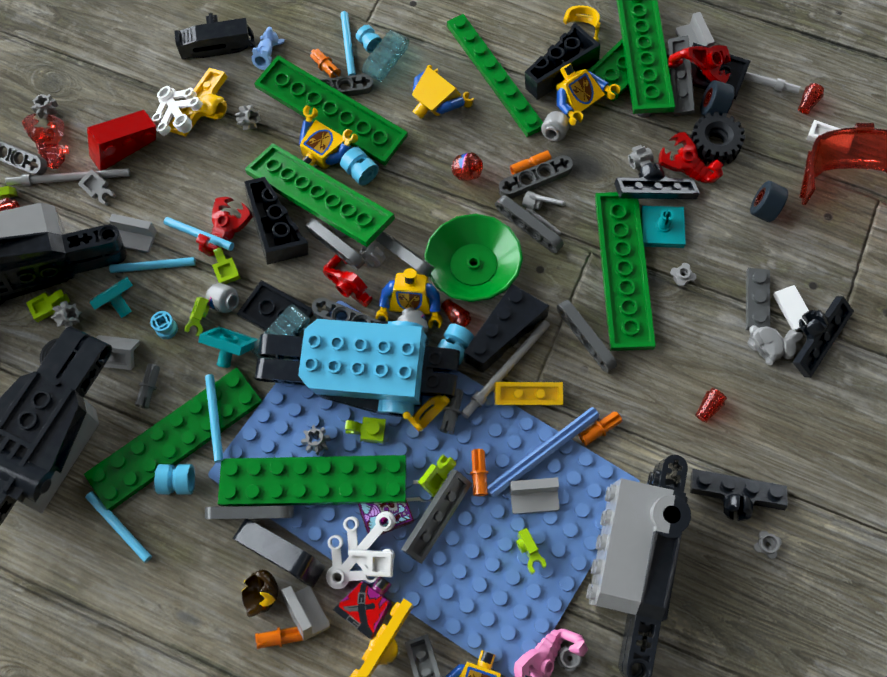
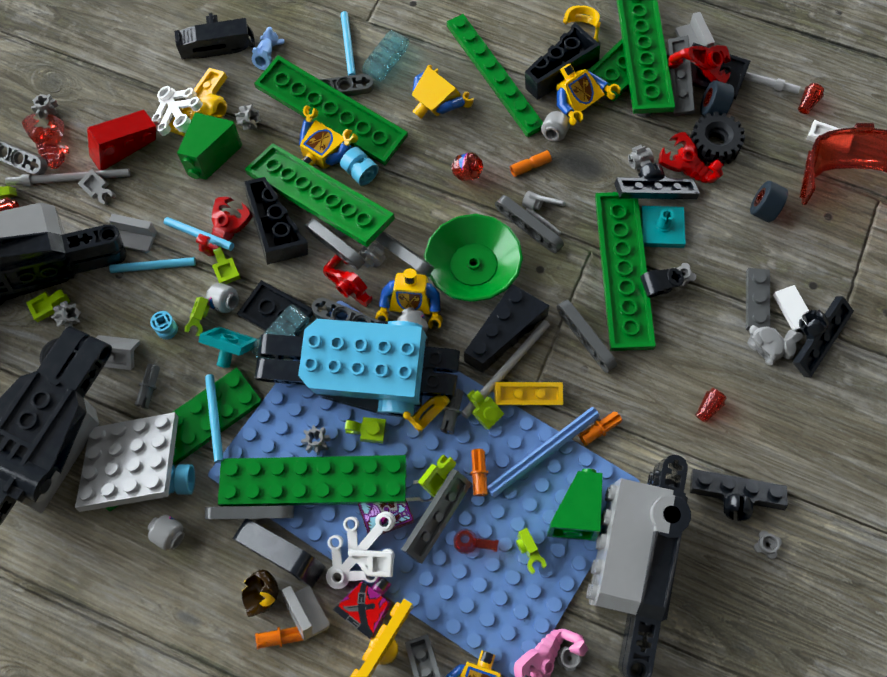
medium azure bar [85,491,152,563] -> none
teal tile [89,277,133,318] -> none
orange axle [310,49,341,78] -> none
medium azure wheel [356,25,382,53] -> none
medium azure wheel [437,324,474,365] -> none
clear red cone [441,298,471,327] -> none
dark grey beam [499,155,573,199] -> none
light grey panel [510,477,560,514] -> none
none -> light grey plate [75,412,179,512]
none -> light grey head [148,515,185,550]
none -> green slope [177,112,242,180]
none -> clear red bar [453,529,499,554]
none -> lime plate [466,390,504,430]
none -> green slope [547,469,603,541]
none -> black piece [640,268,684,298]

